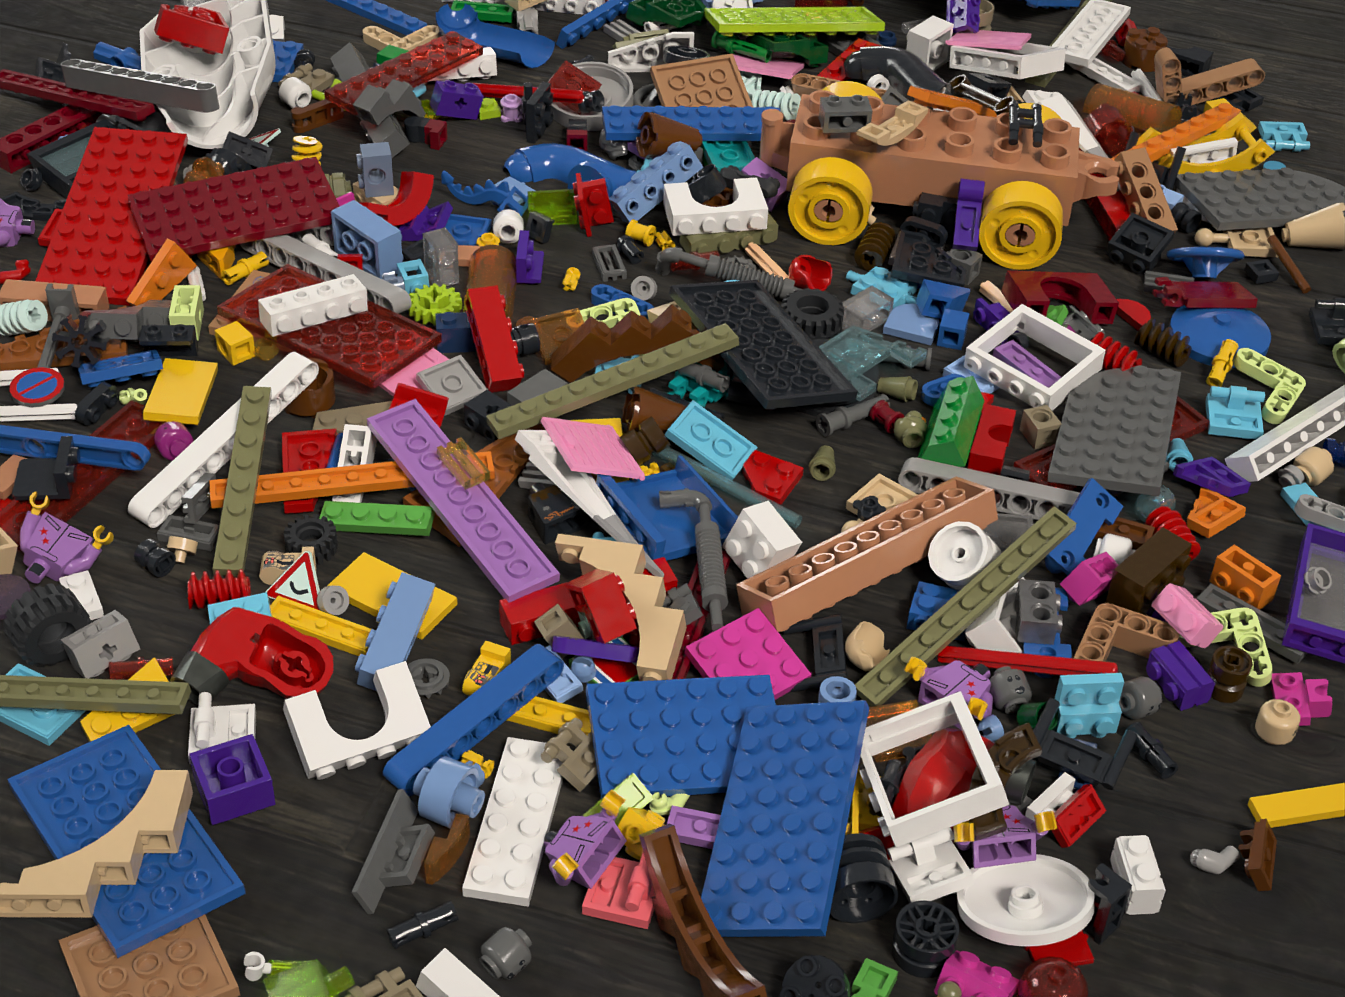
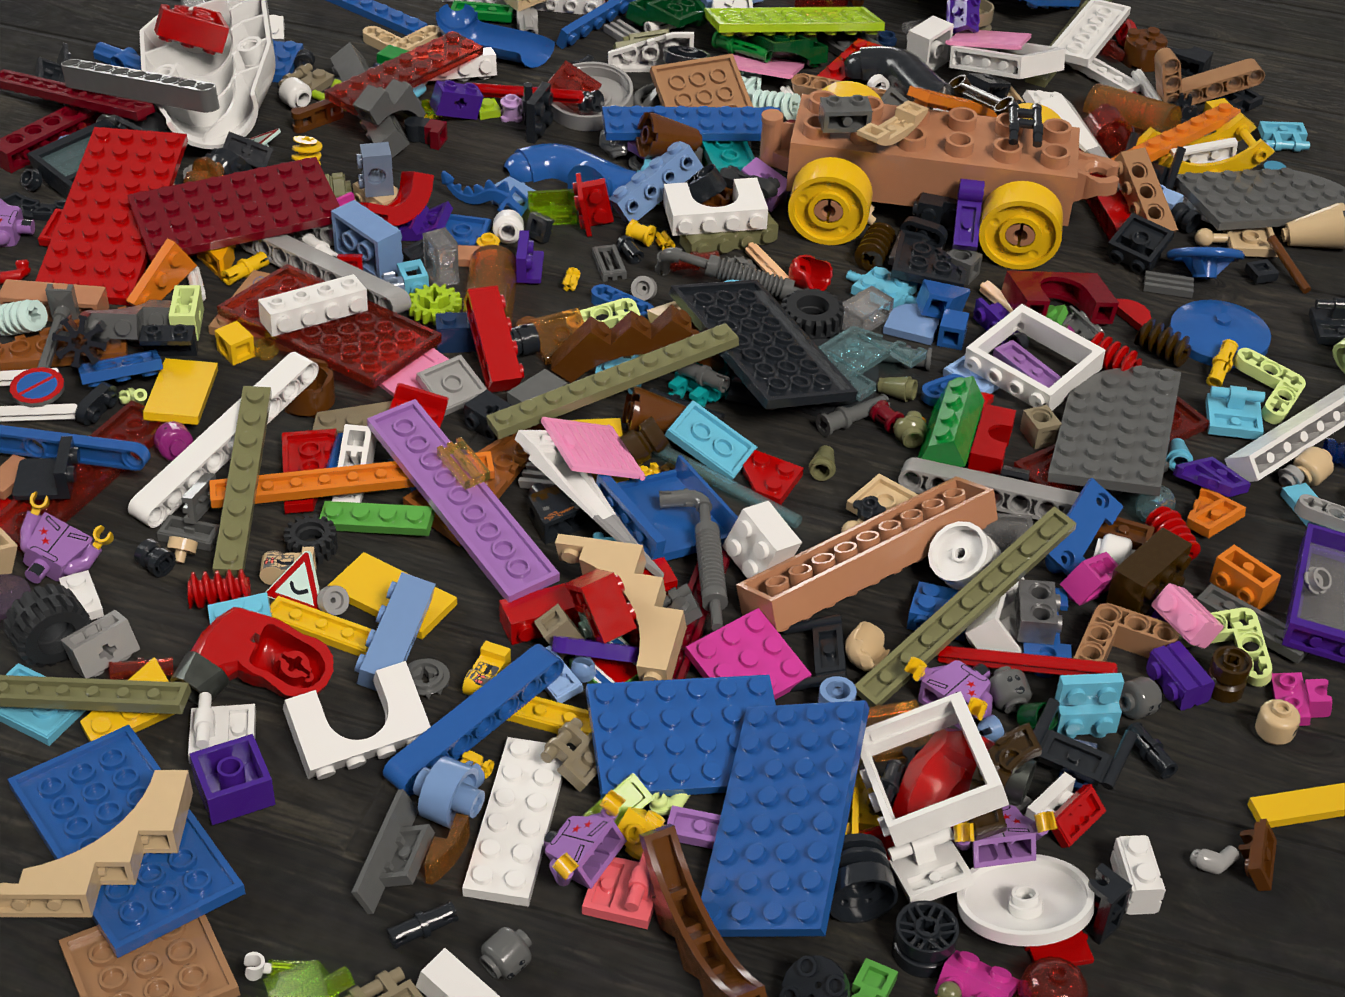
dark red leg [567,119,587,151] -> none
dark red tile [1152,277,1258,308] -> none

